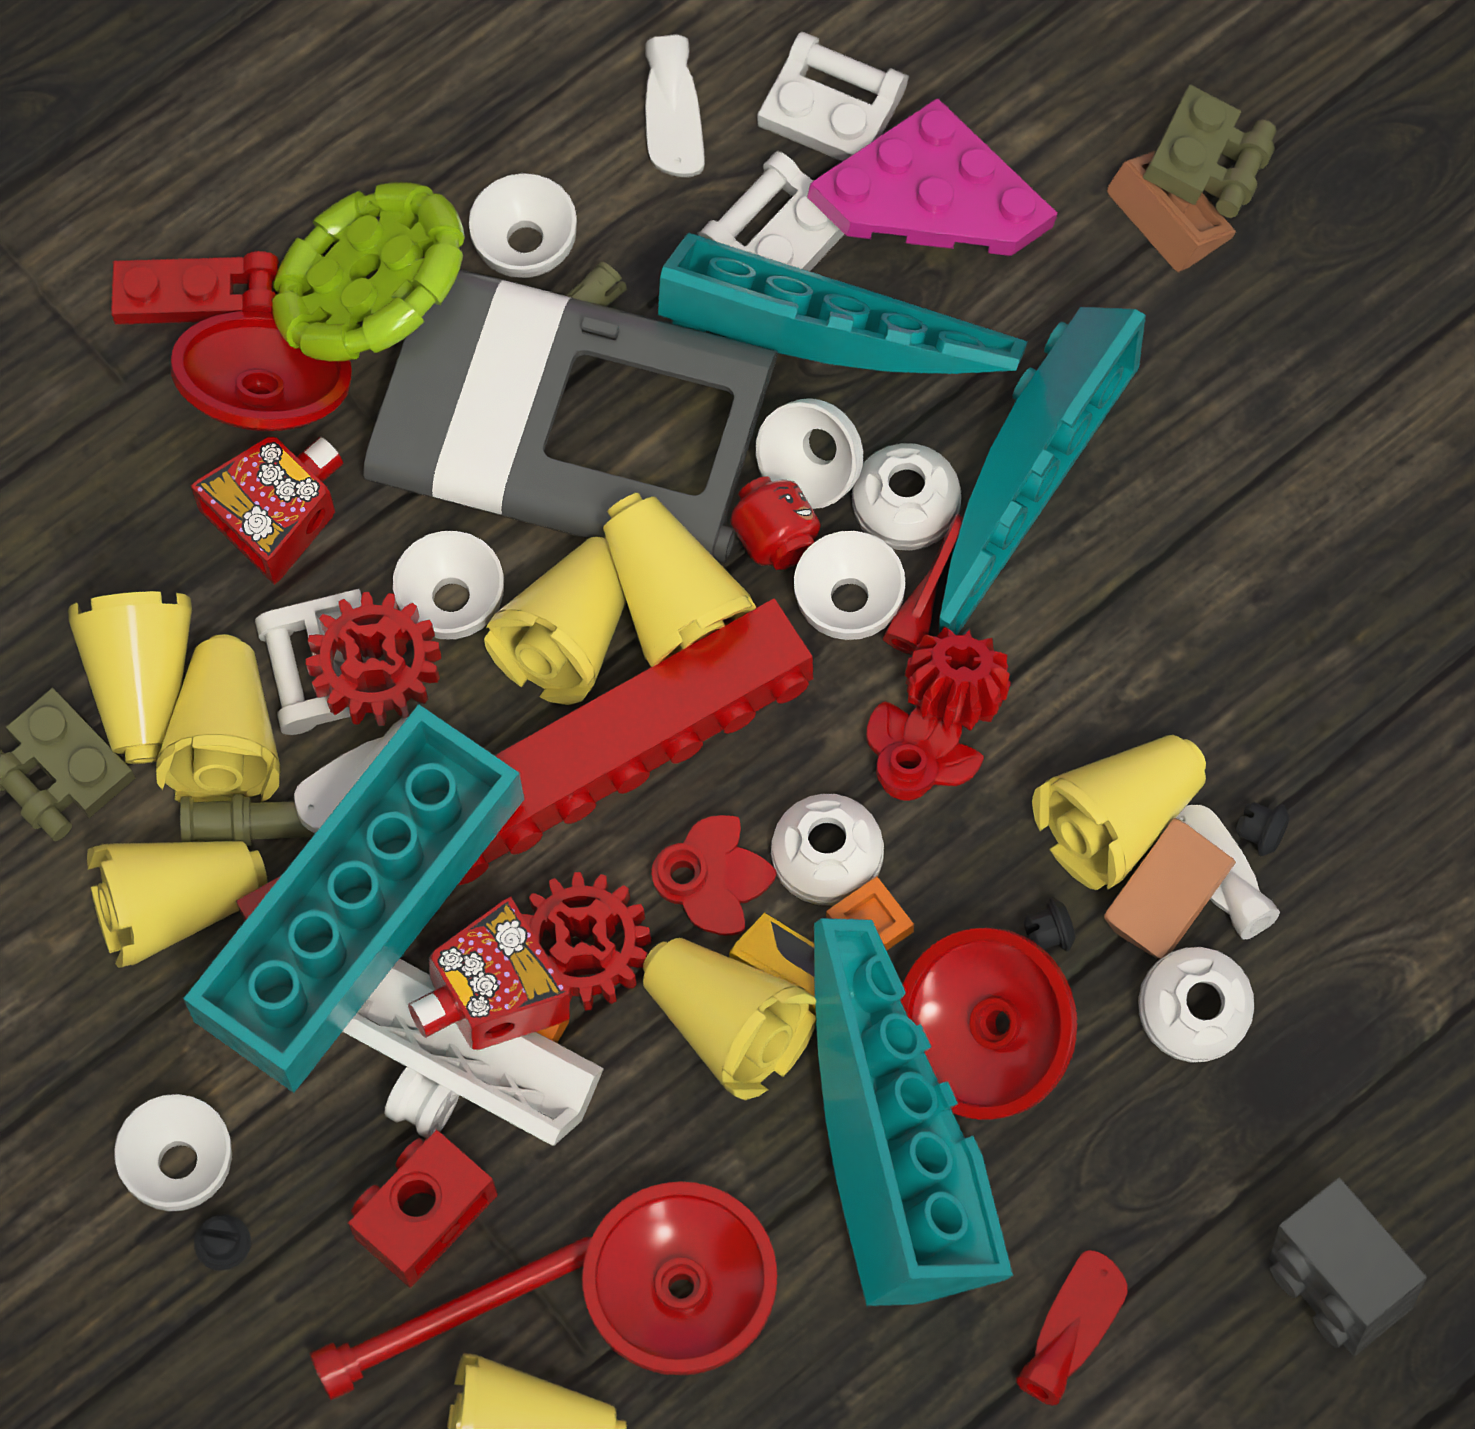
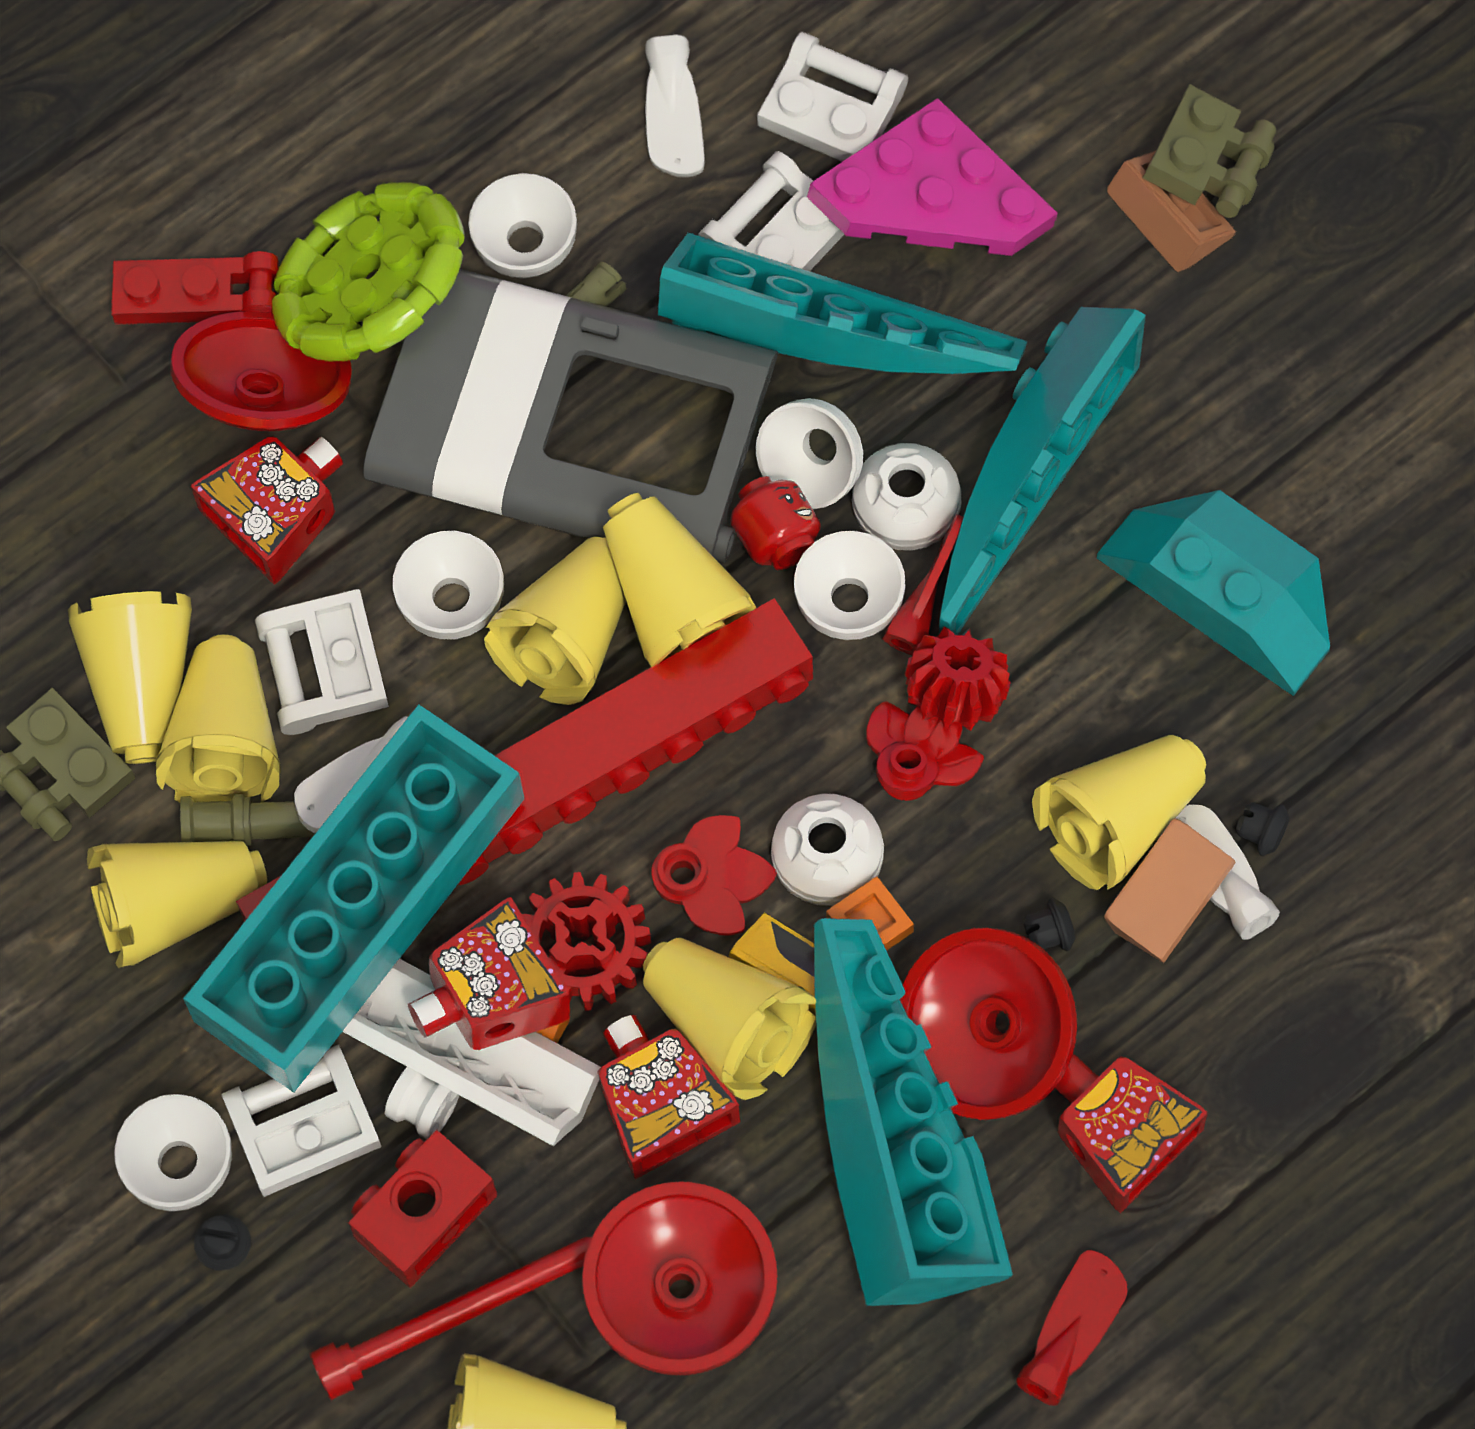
red gear [305,592,442,726] -> none
white piece [1138,947,1254,1062] -> none
dark grey brick [1269,1177,1427,1356] -> none
none -> white plate [221,1044,382,1197]
none -> torso [598,1015,740,1180]
none -> torso [1055,1054,1208,1214]
none -> teal wedge [1097,490,1330,696]

